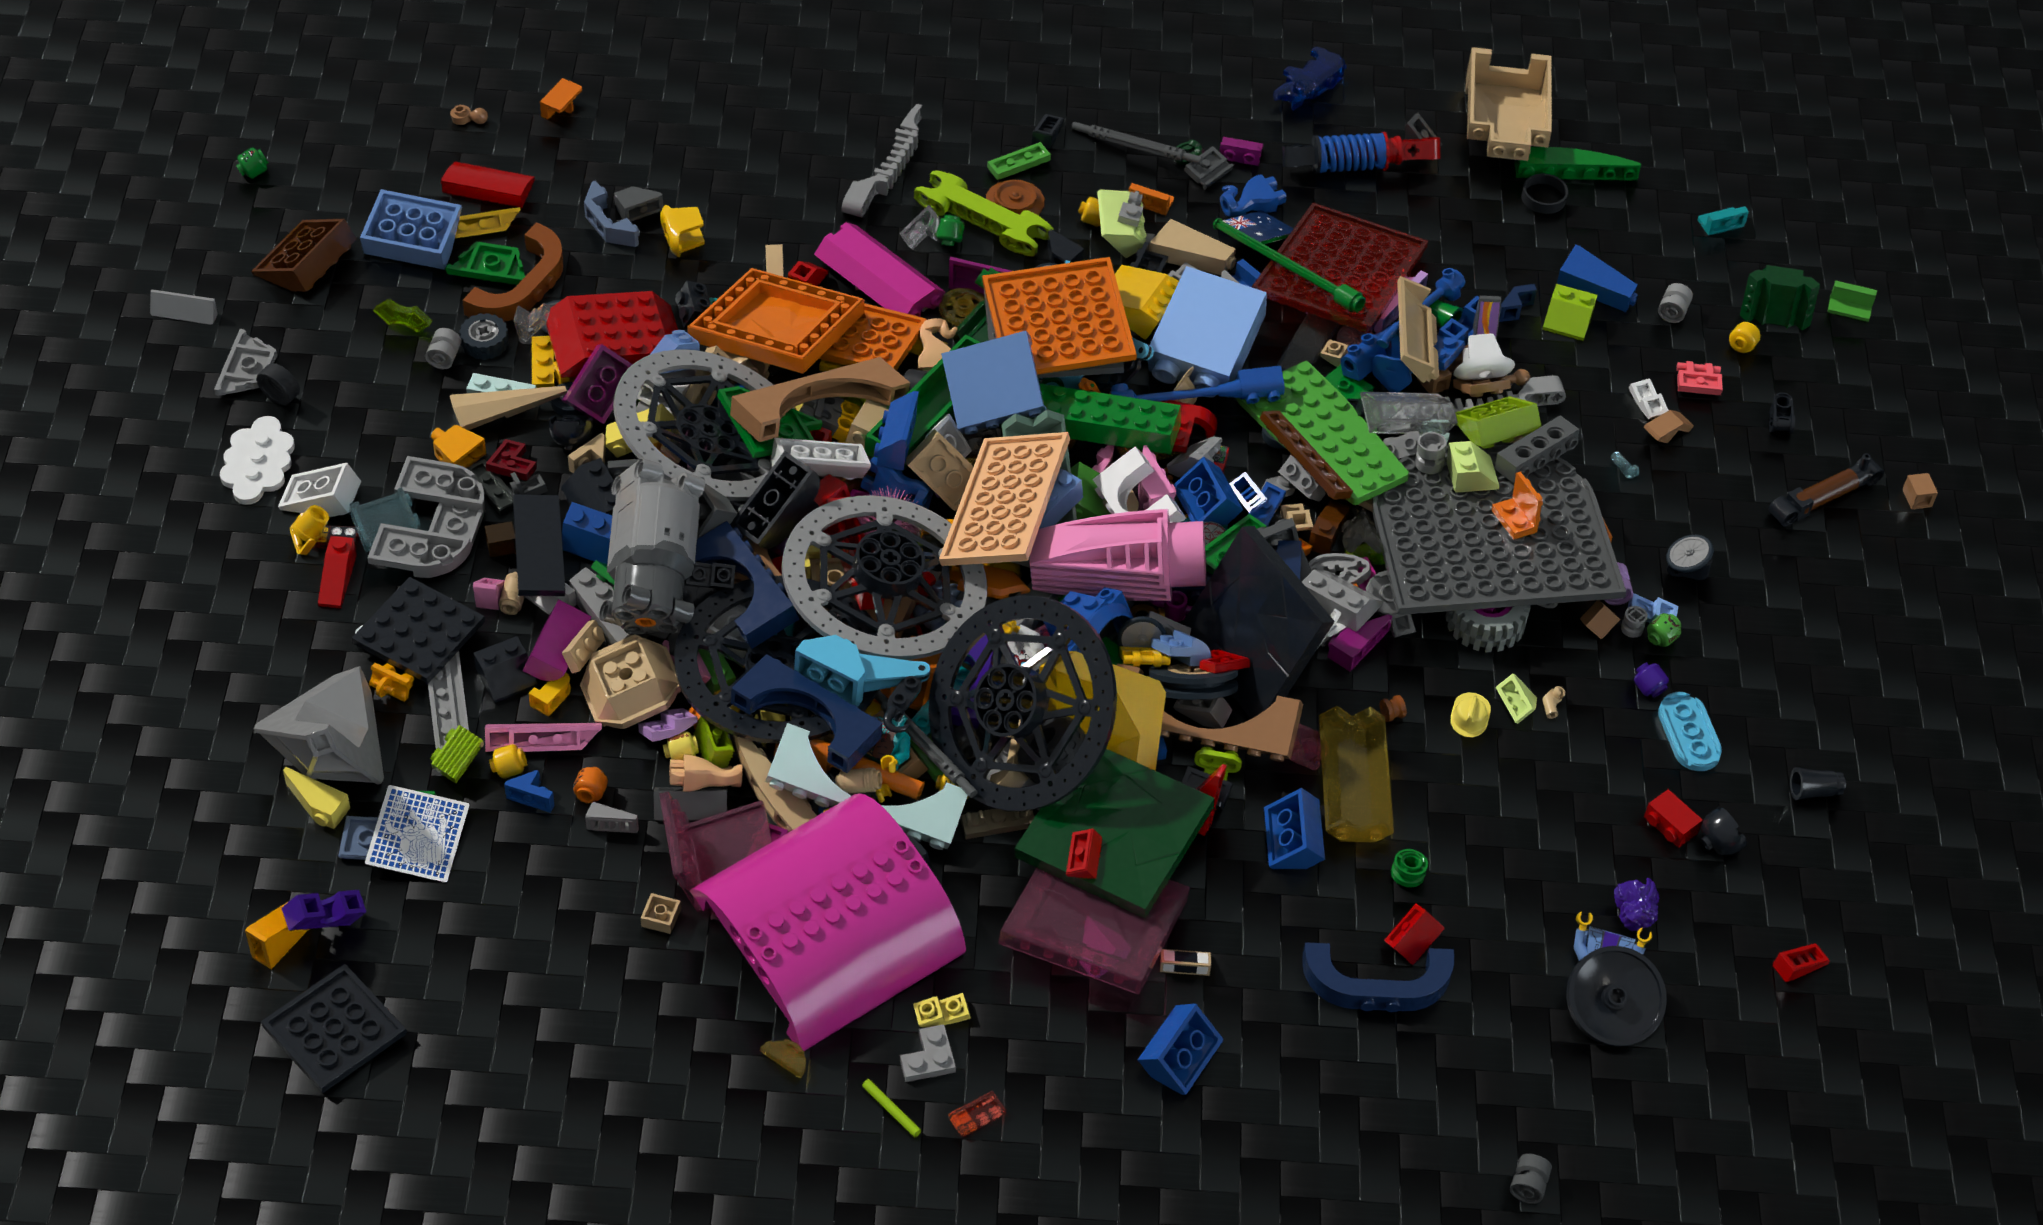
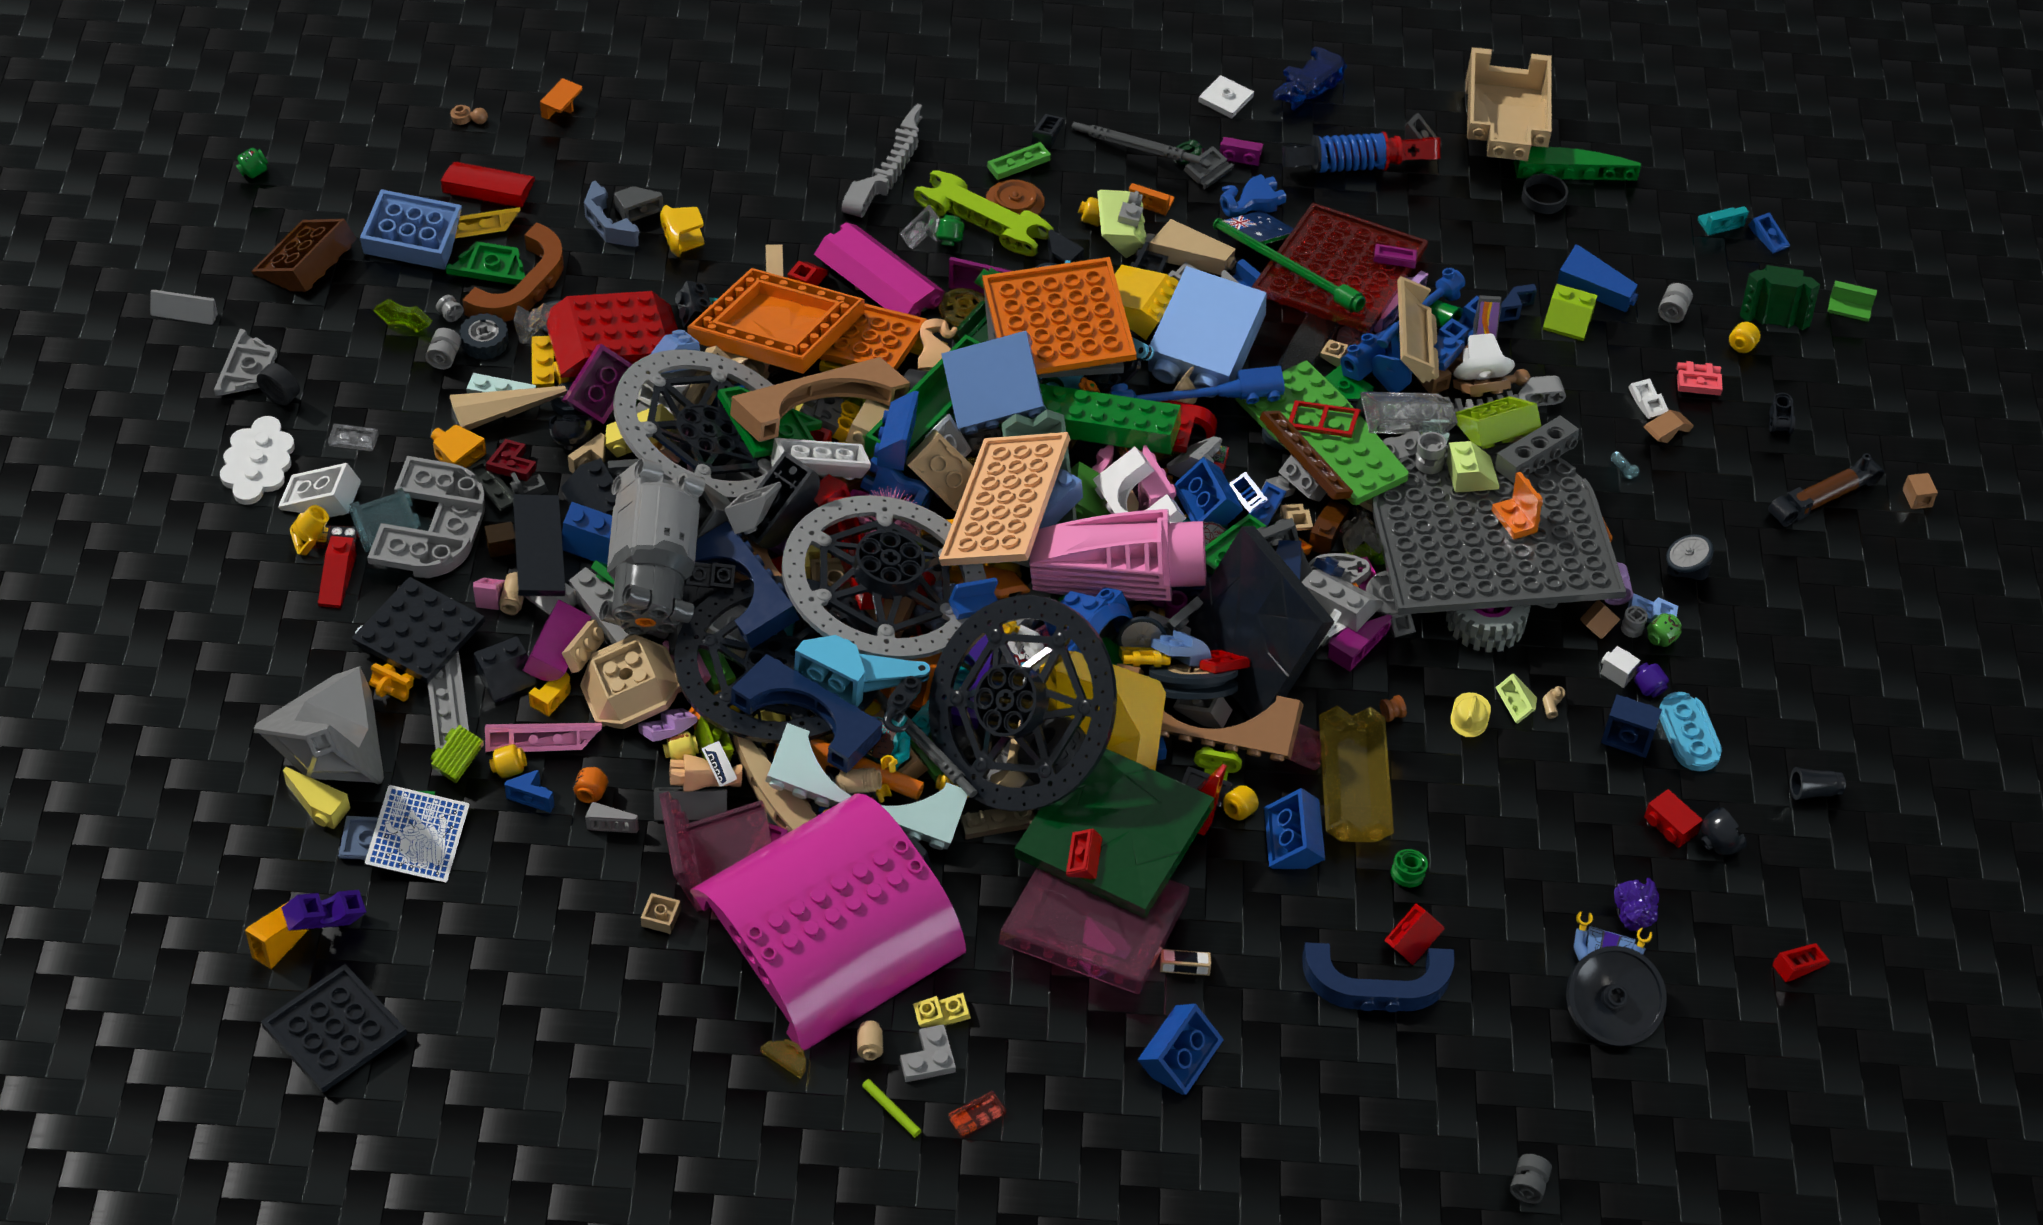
none -> clear plate [328,424,378,451]
none -> light grey wheel [436,295,464,322]
none -> white sticker [702,741,737,787]
none -> light grey slope [724,482,782,535]
none -> tan brick [857,1021,883,1060]
none -> blue panel [948,578,998,620]
none -> dark grey plate [1166,596,1203,632]
none -> white plate [1198,75,1254,118]
none -> yellow head [1223,785,1259,821]
none -> red window [1288,400,1361,438]
none -> dark blue plate [1313,556,1345,577]
none -> magenta tile [1373,244,1417,268]
none -> white brick [1601,646,1641,688]
none -> dark blue brick [1601,695,1662,758]
none -> blue slope [1748,212,1791,253]

